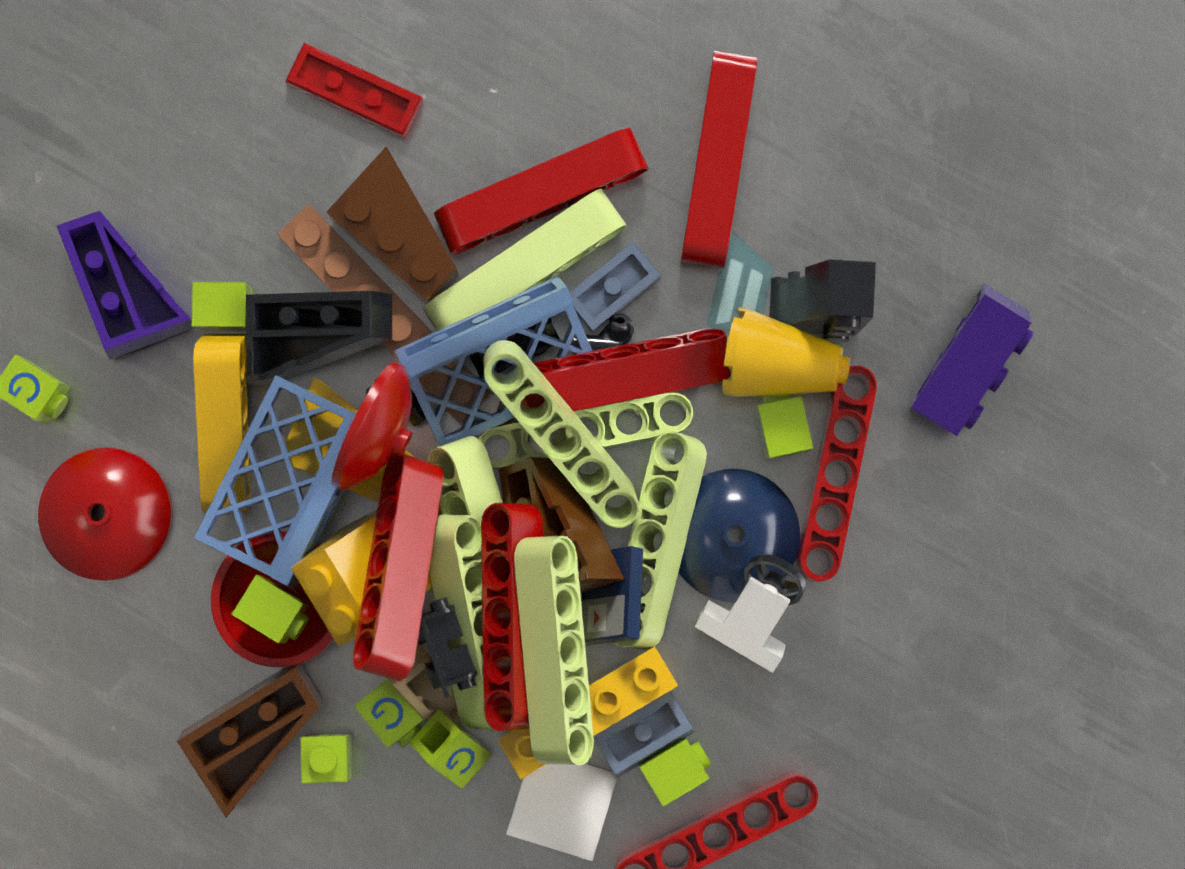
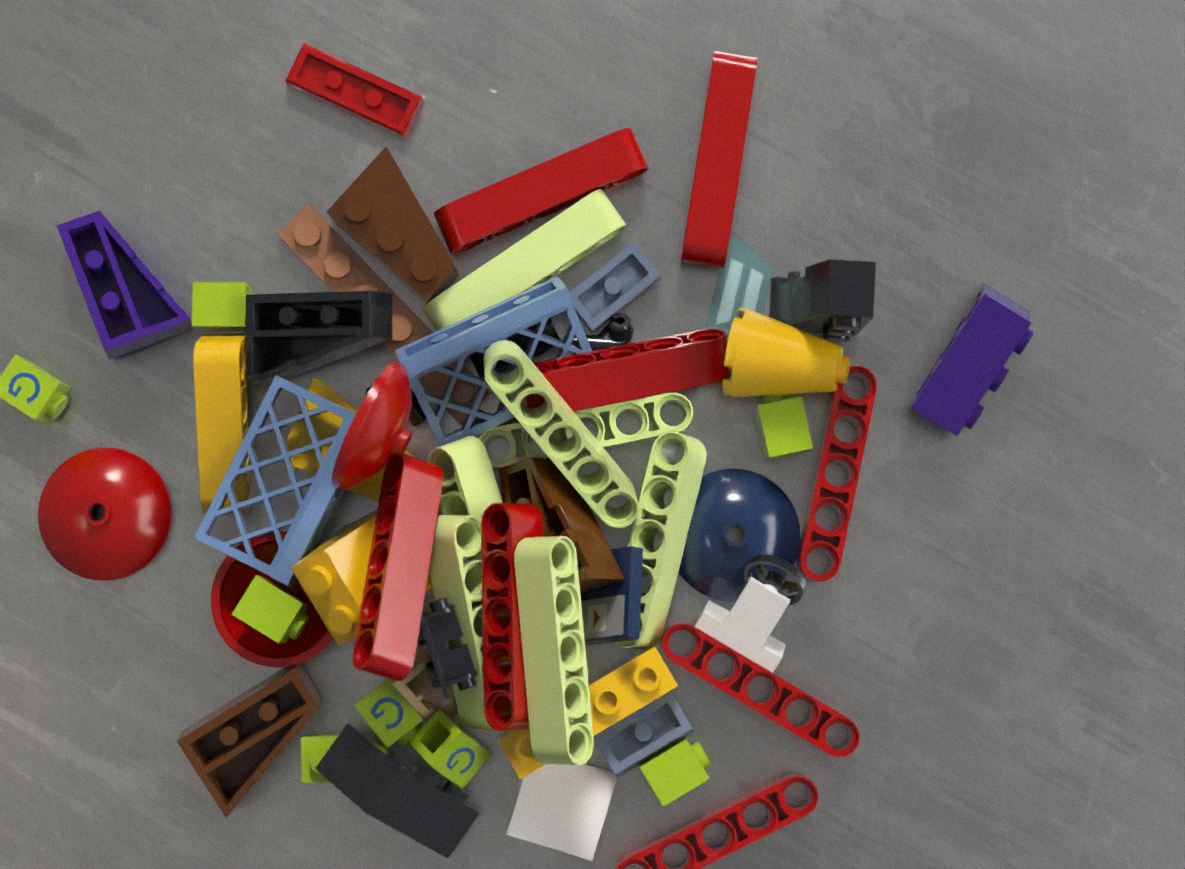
none -> black wedge [315,723,480,858]
none -> red beam [661,623,860,757]

